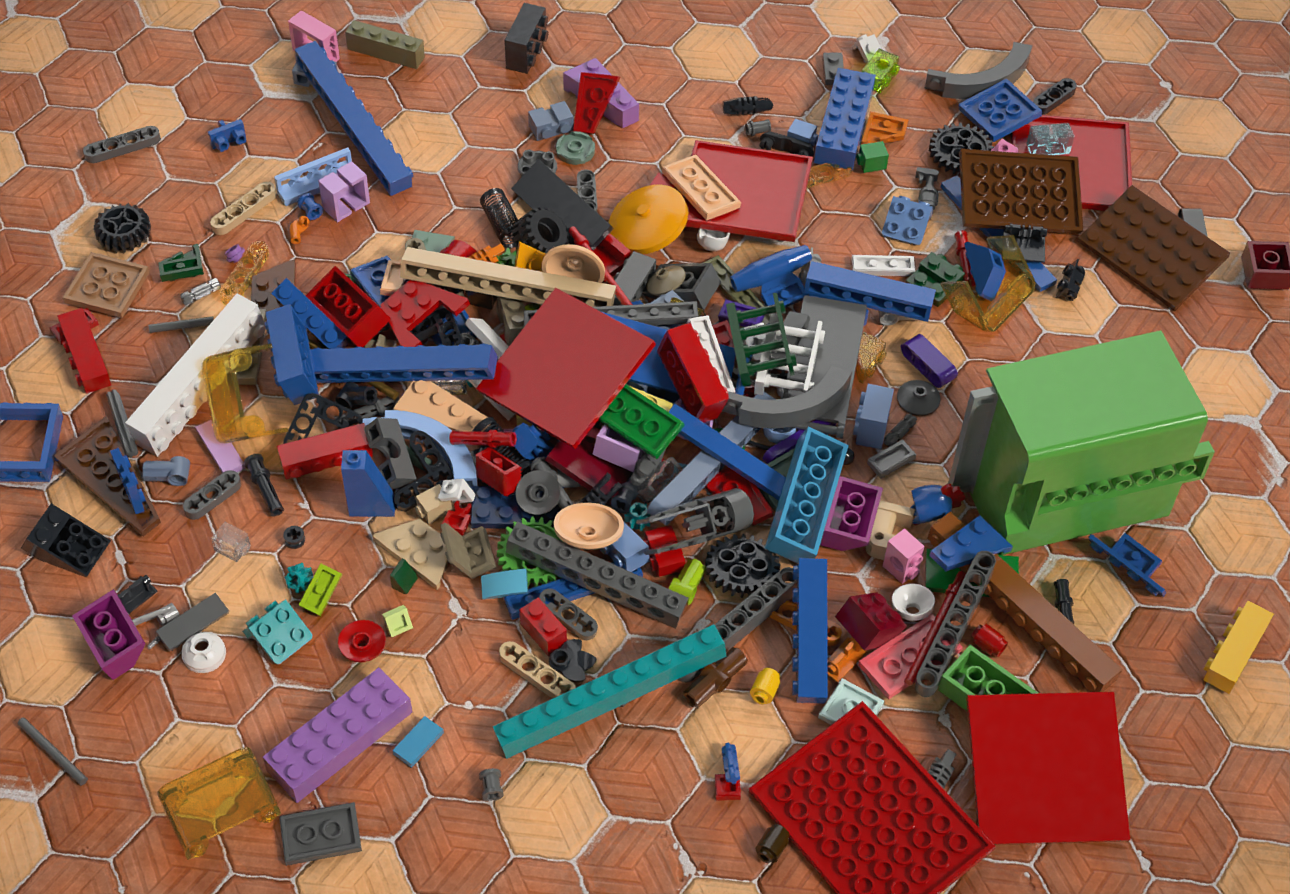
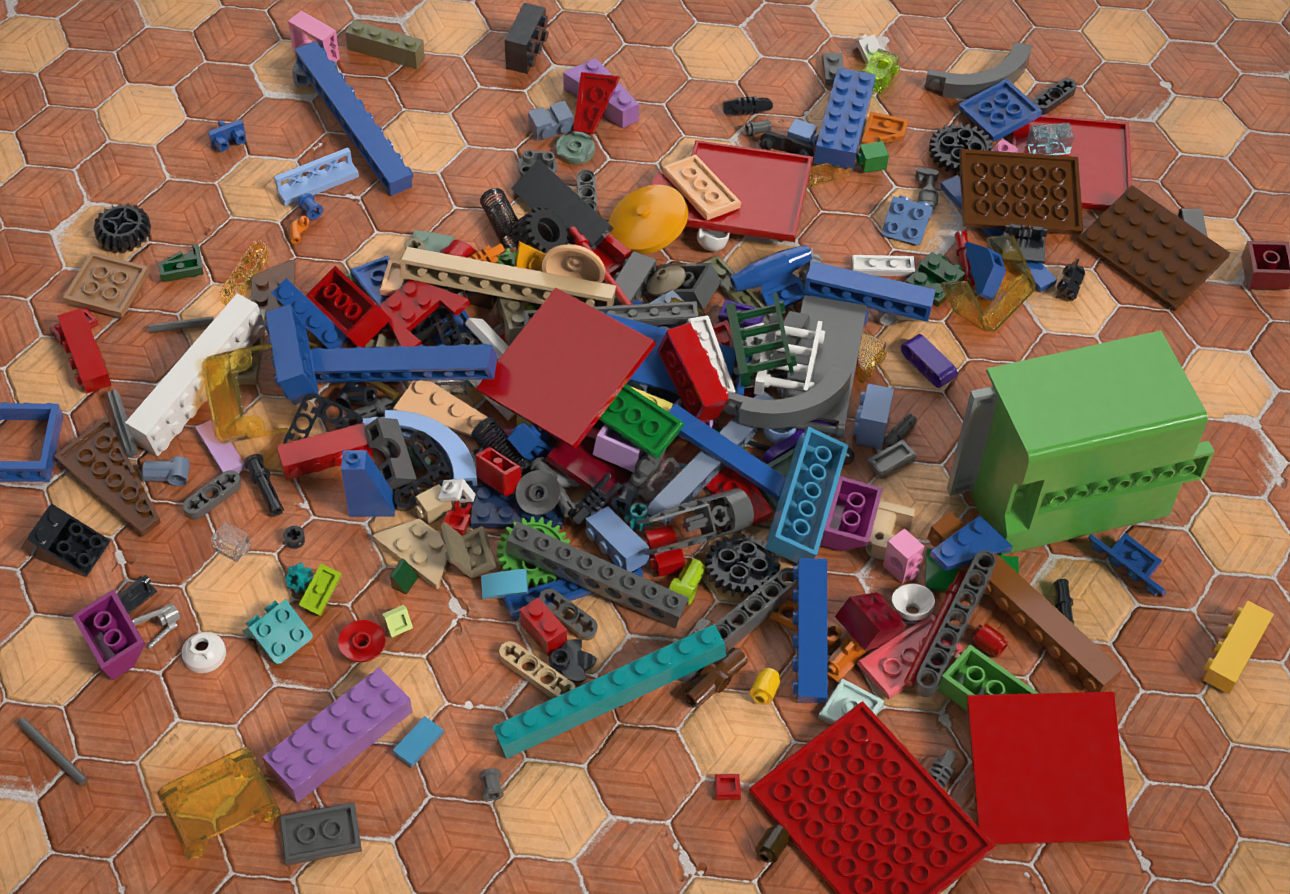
dark grey beam [83,126,161,163] -> none
blue wing [110,448,146,514] -> none
dark grey tile [155,592,229,652] -> none
axle [180,278,221,305] -> none
tan beam [210,182,277,235] -> none
medium lavender plate [225,244,245,263] -> none
lavender piece [318,161,370,222] -> none
red pin [449,430,517,448] -> none
light nougat dish [554,503,624,550] -> none
blue axle [721,742,740,784] -> none
dark grey dish [897,380,941,416] -> none
blue piece [910,484,965,525] -> none

